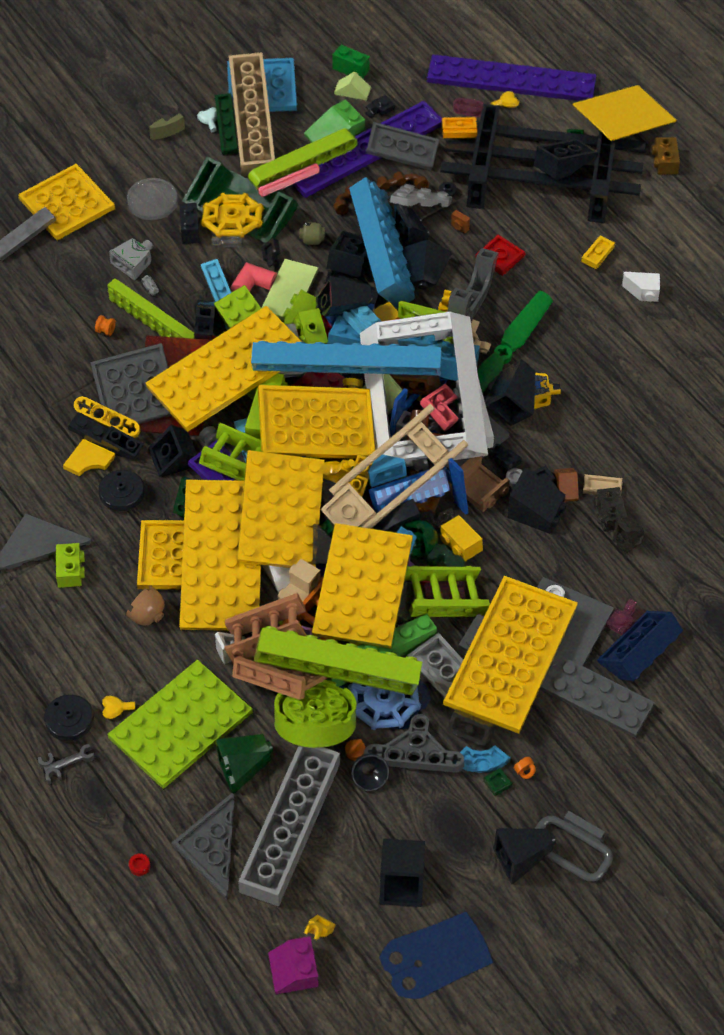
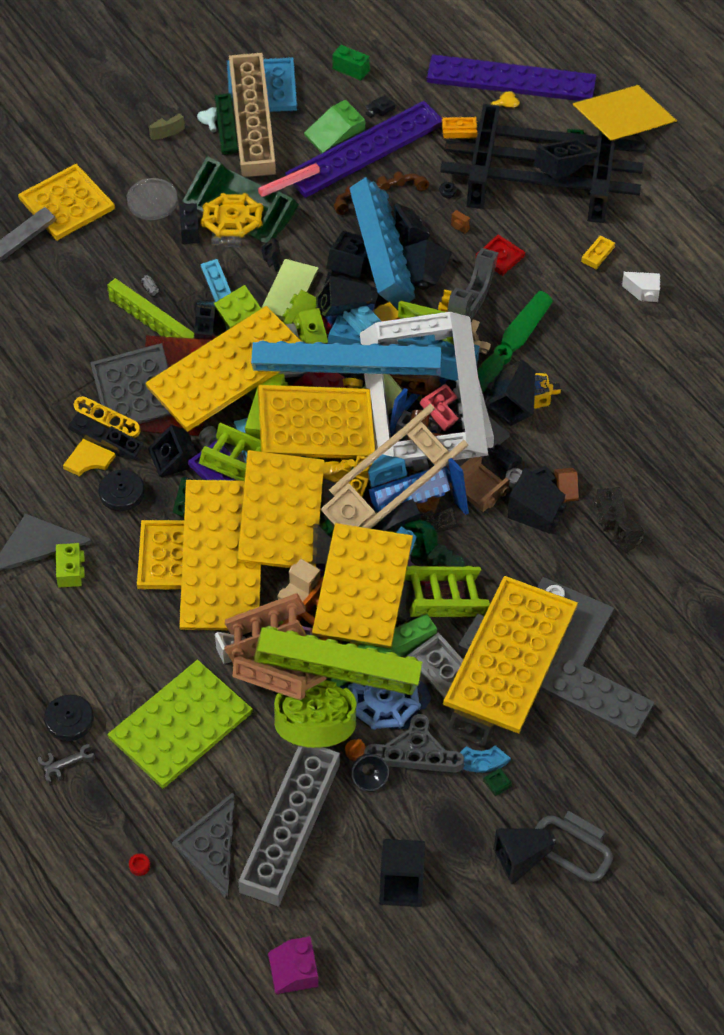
orange wheel [95,315,116,336] -> none
yellow rock [102,695,135,719] -> none
light grey torso [109,239,153,280] -> none
medium nougat cylinder [126,586,164,626] -> none
dark green slope [216,734,273,793] -> none
coral brick [230,262,277,292] -> none
lime beam [248,128,358,190] -> none
white slope [262,565,290,593] -> none
olive head [299,222,325,245] -> none
yellow plate [304,915,336,939] -> none
yellowish green slope [334,72,371,101] -> none
dark grey tile [366,122,439,171] -> none
dark blue piece [379,912,493,999] -> none
light grey plate [390,184,452,207] -> none
yellow brick [440,515,483,562] -> none
clear pink beam [453,98,484,117] -> none
orange tile [514,756,536,779] -> none
tan tile [583,474,623,497] -> none
dark blue slope [597,611,683,681] -> none
clear pink plate [606,599,637,636] -> none
pearl gold brick [652,137,680,175] -> none

